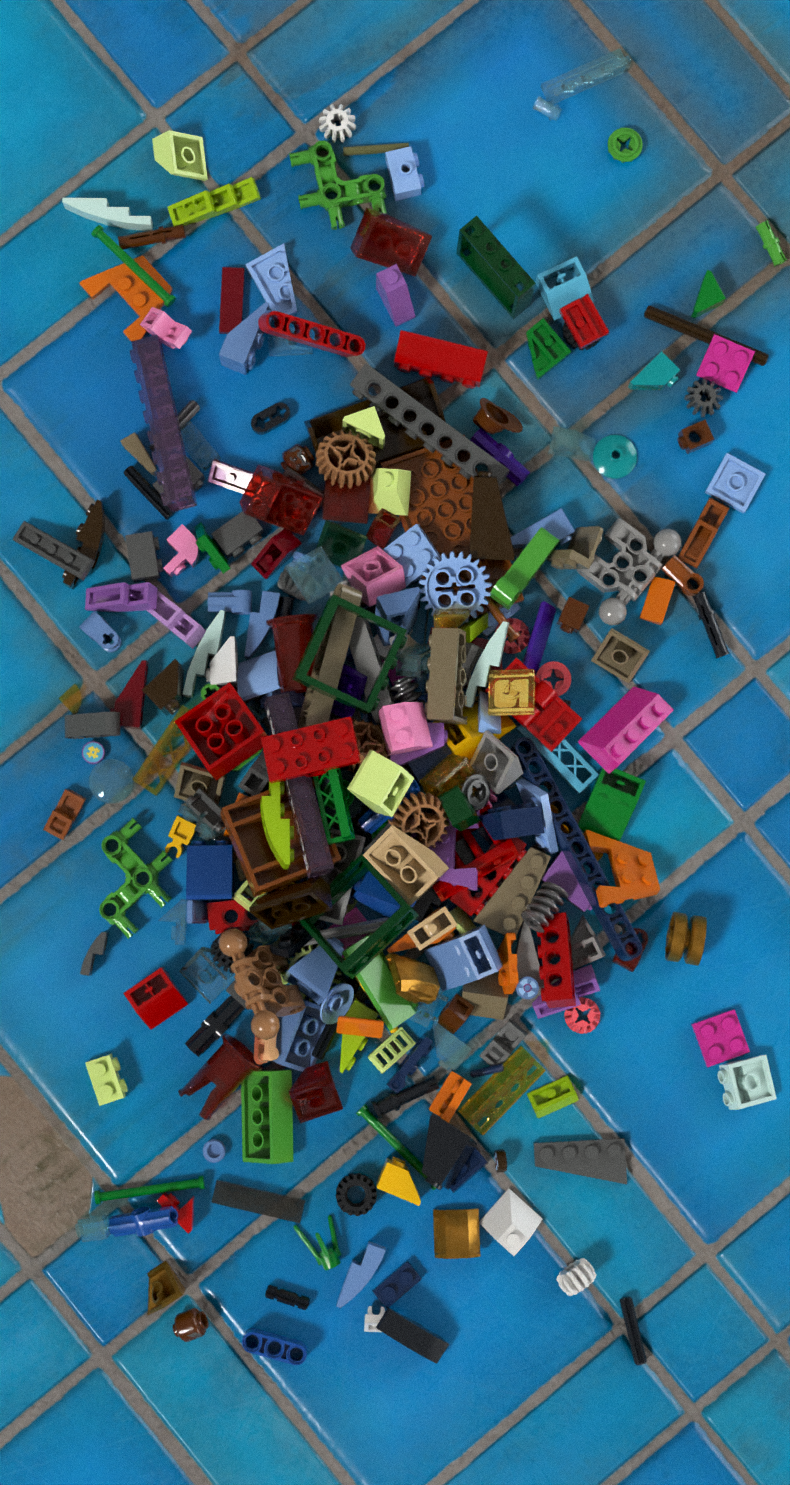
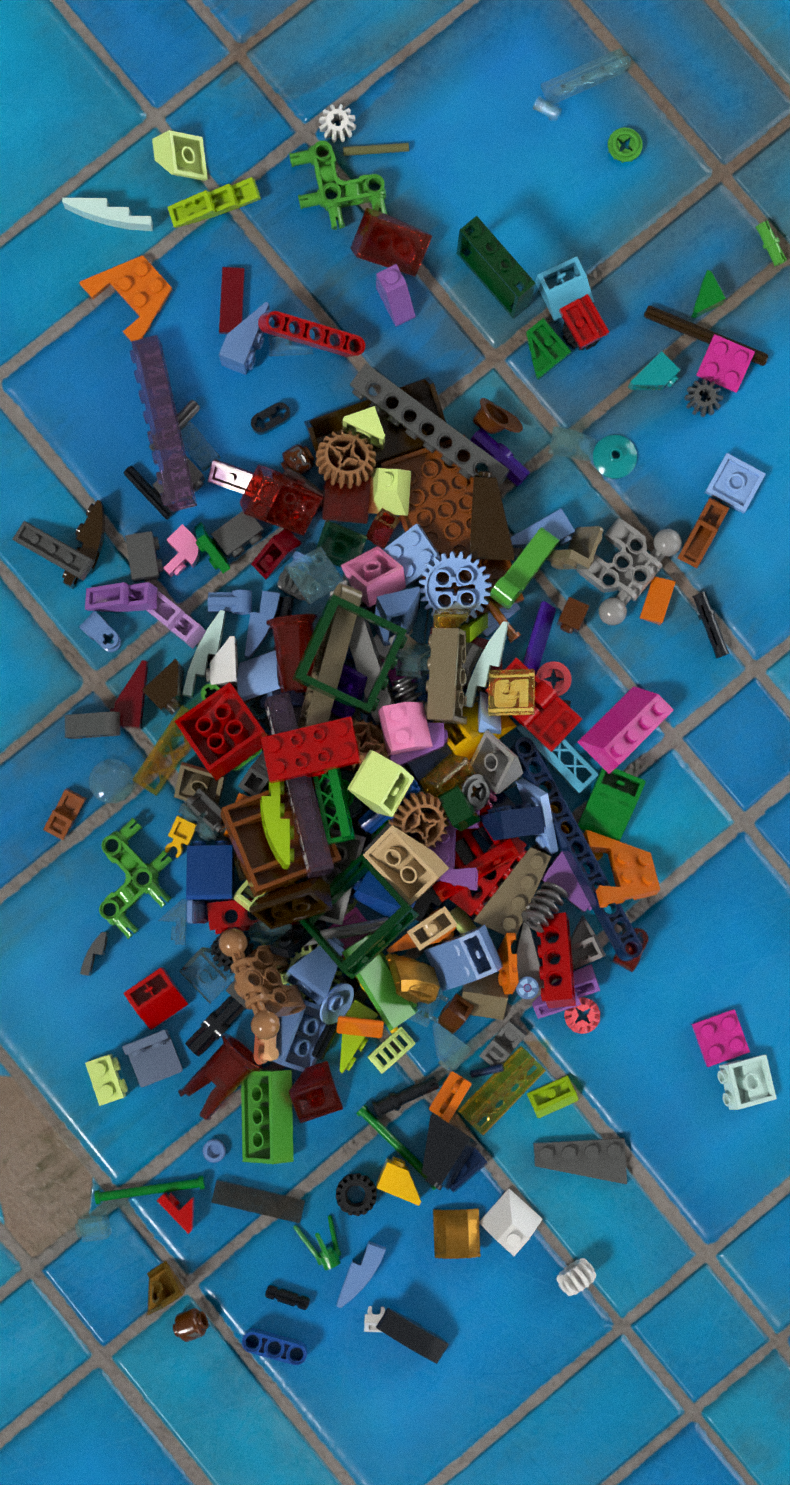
clear yellow tile [59,684,82,714] -> none
tile [82,741,105,764] -> none
green bar [91,225,176,308] -> none
blue piece [108,1206,178,1237] -> none
reddish brown pin [118,224,186,250] -> none
dark tan slope [120,432,159,477] -> none
bright pink brick [140,307,192,349] -> none
light blue wing [245,243,297,315] -> none
dark blue plate [372,1261,422,1308] -> none
light blue brick [385,146,424,201] -> none
dark blue hinge [386,1034,433,1093] -> none
red slope [394,330,488,389] -> none
dark brown tile [494,1149,507,1173] -> none
coral gear [495,618,530,654] -> none
dark tan slope [591,628,650,683] -> none
black axle [620,1296,647,1365] -> none
dark orange piece [661,555,704,596] -> none
pearl gold wheel [665,912,707,966] -> none
reddish brown brick [677,420,714,454] -> none
none -> sand blue bracket [122,1029,183,1087]

